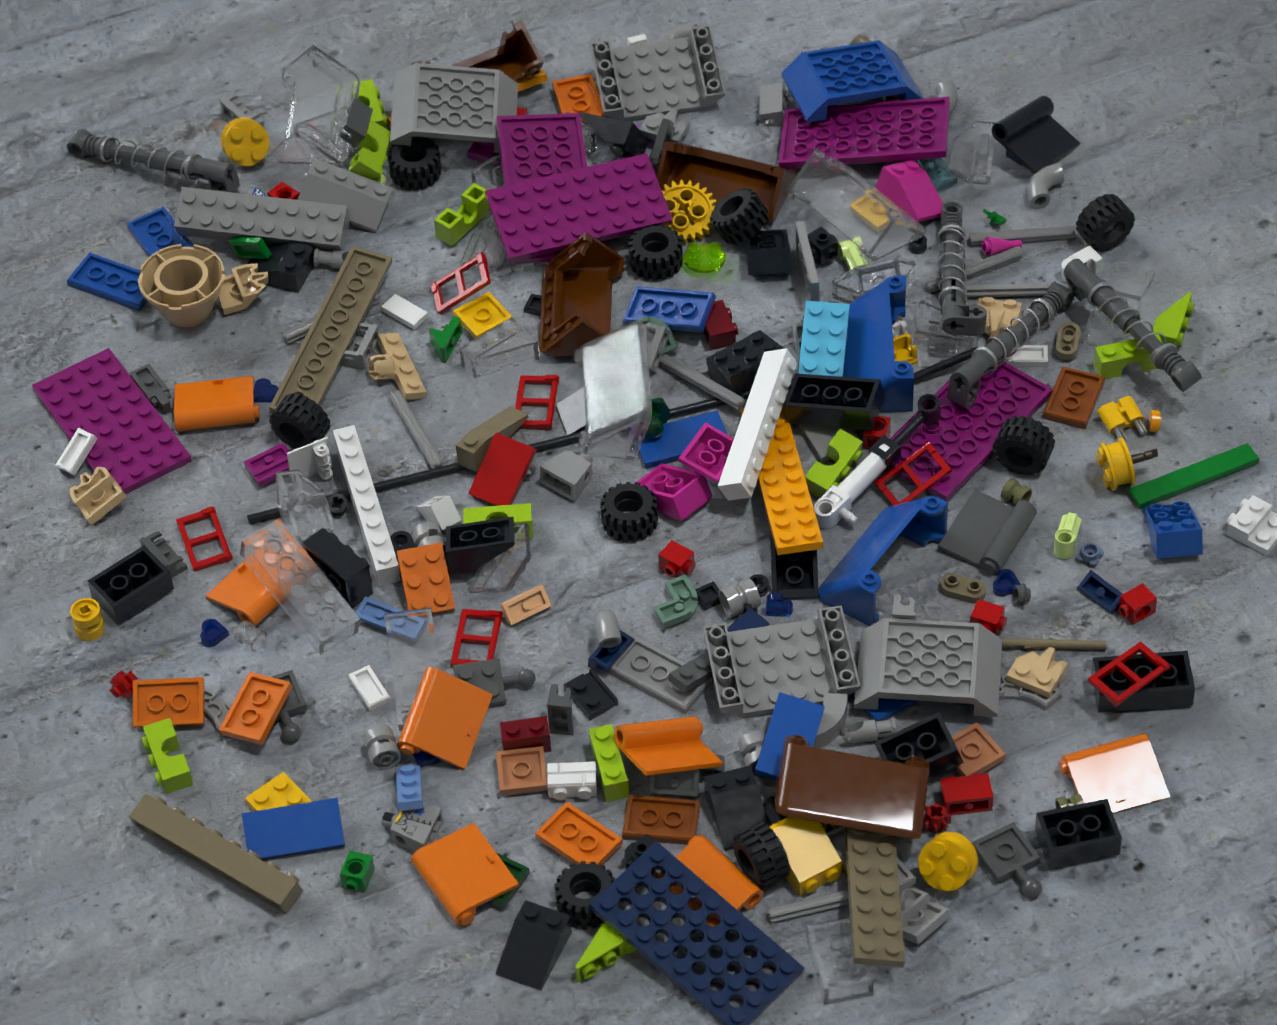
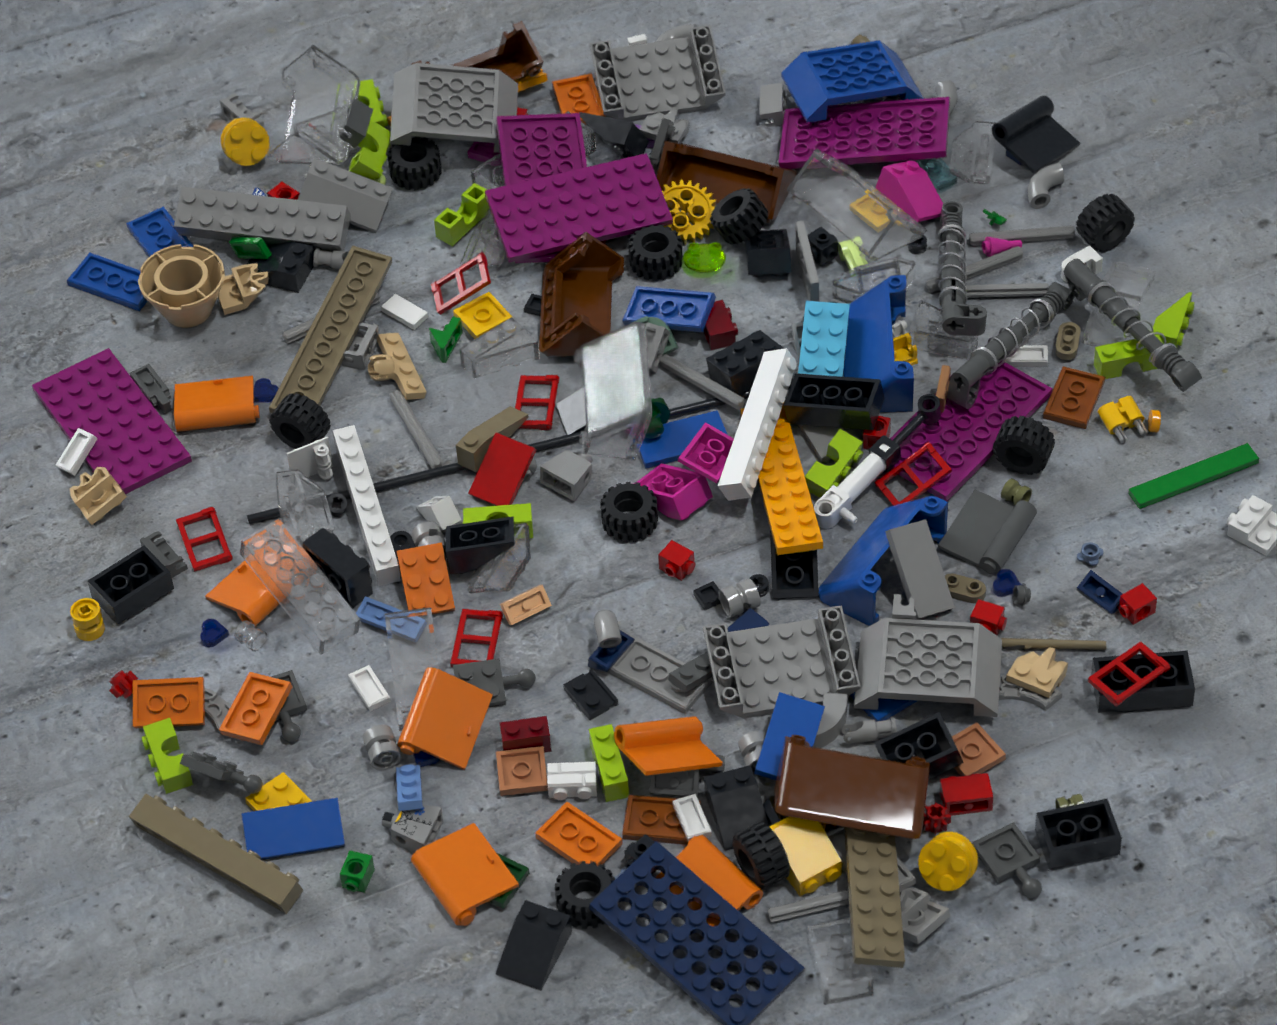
dark grey piece [66,129,240,193] -> none
magenta plate [244,443,290,487] -> none
dark grey hinge [547,684,574,735] -> none
lime slope [575,923,636,983] -> none
sand green plate [653,574,698,629] -> none
clear blue tile [766,592,793,617] -> none
black bar [914,347,977,382] -> none
tan plate [977,297,1022,338] -> none
yellowish green piece [1053,512,1082,559] -> none
door [1059,733,1170,813] -> none
yellow wheel [1095,437,1158,491] -> none
blue slope [1143,501,1203,559] -> none
none -> dark grey plate [180,752,263,794]
none -> white tile [673,794,712,842]
none -> light grey tile [885,519,955,619]
none -> medium nougat tile [936,365,951,414]

